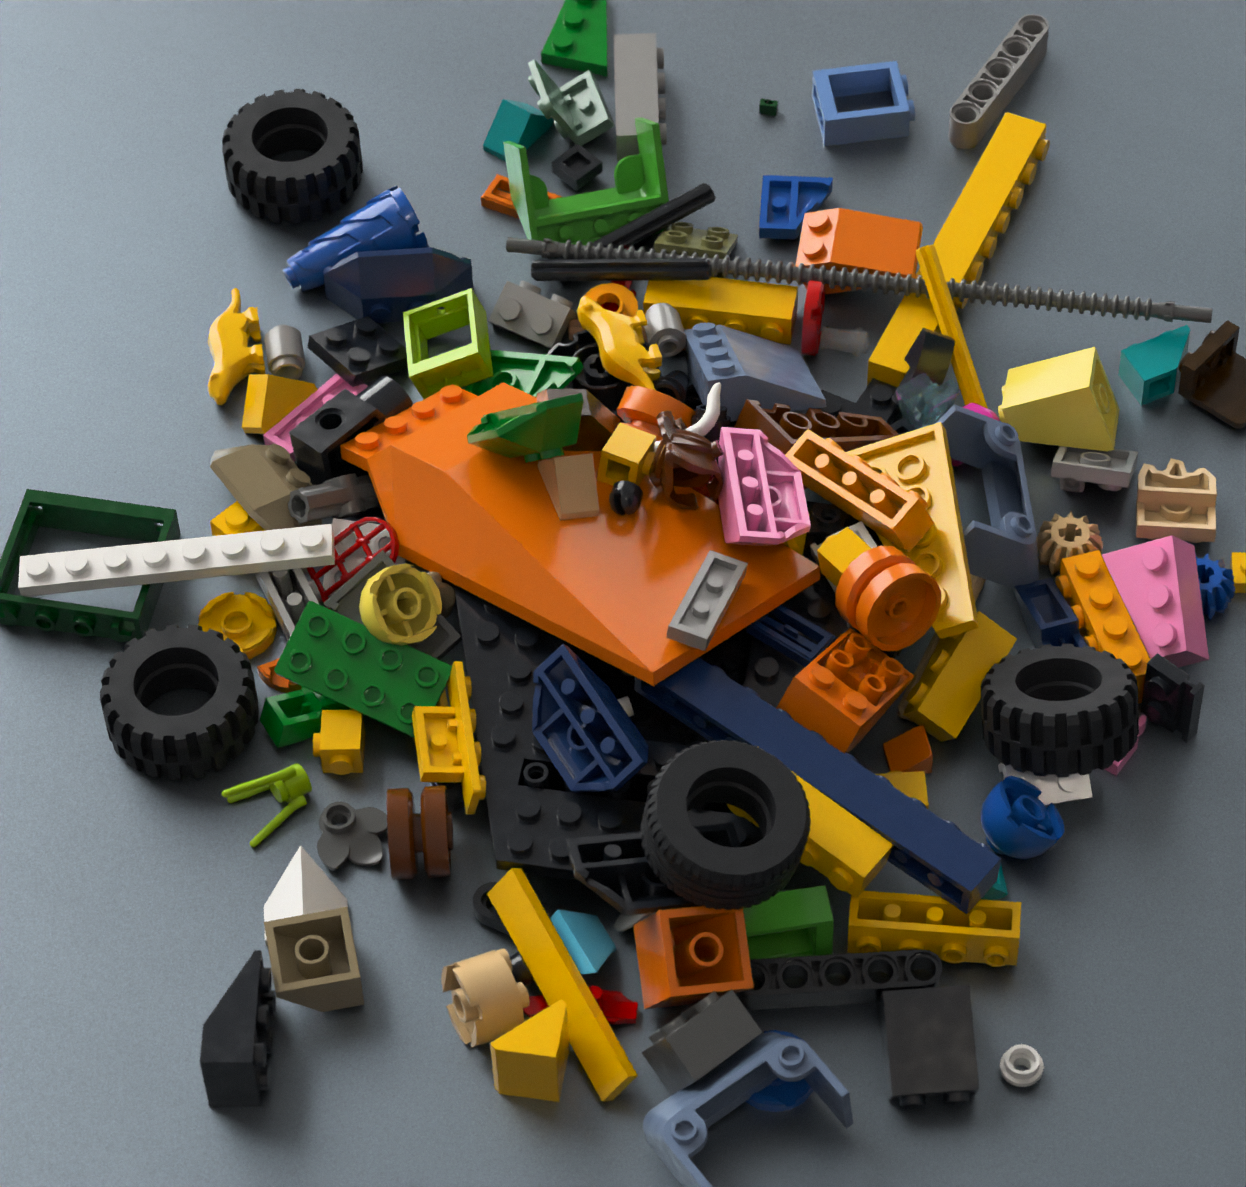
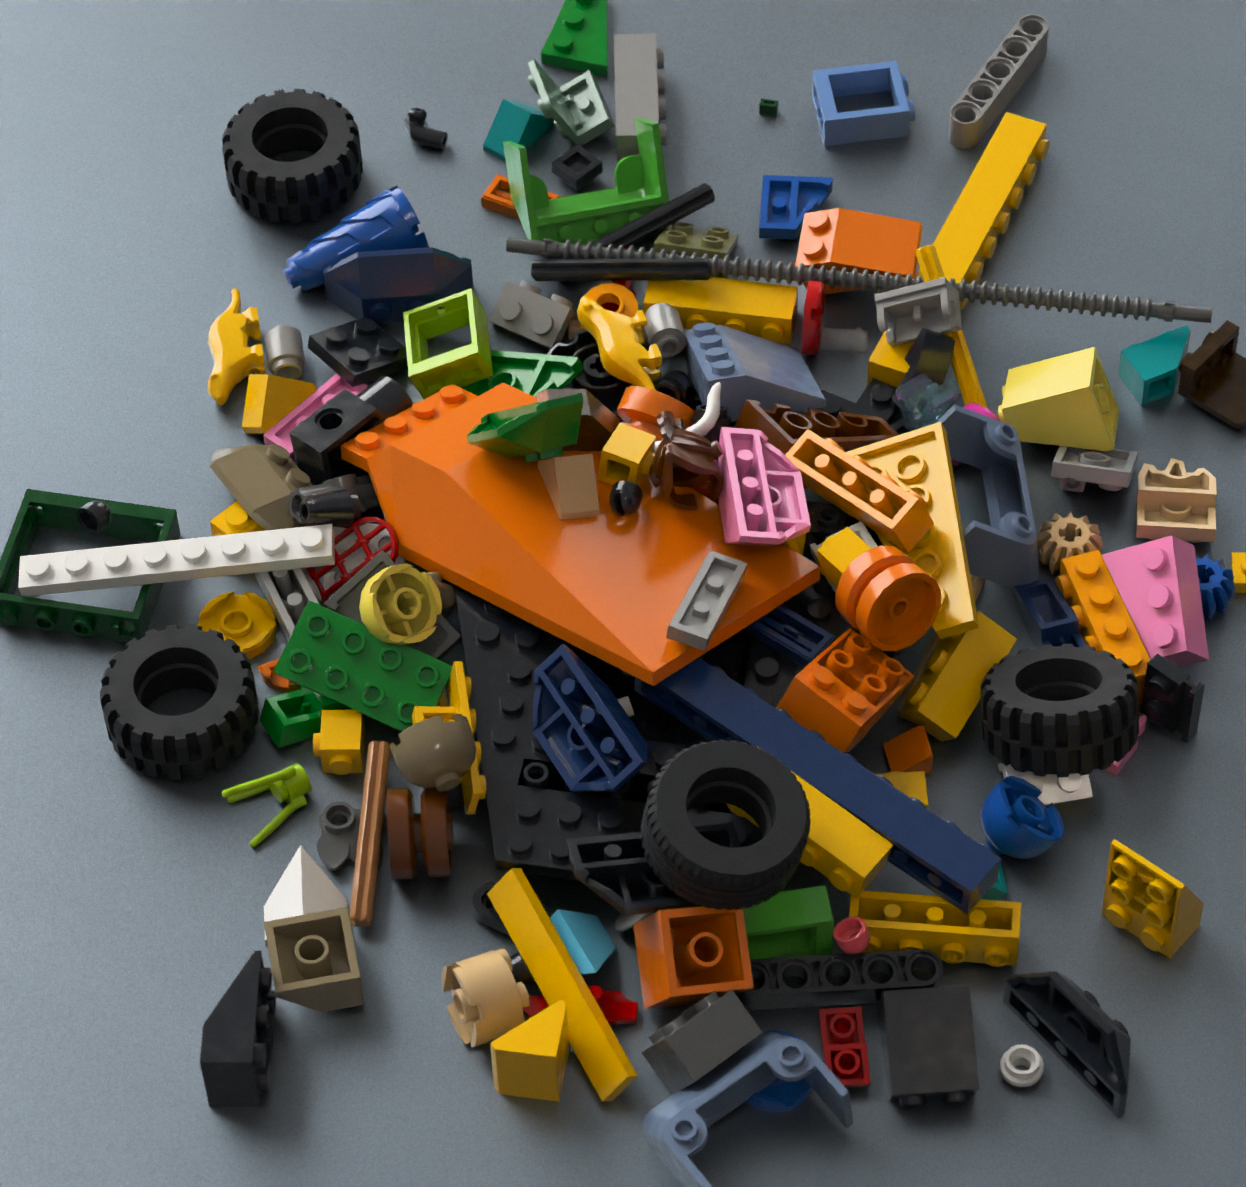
none -> black hinge [77,500,111,535]
none -> black cone [299,489,361,529]
none -> medium nougat axle [349,740,390,927]
none -> dark tan cylinder [390,714,476,792]
none -> black arm [404,107,448,150]
none -> red slope [818,1006,871,1088]
none -> coral hinge [833,916,870,955]
none -> light grey hinge [874,277,962,347]
none -> black wedge [1003,971,1131,1118]
none -> yellow slope [1102,839,1203,959]

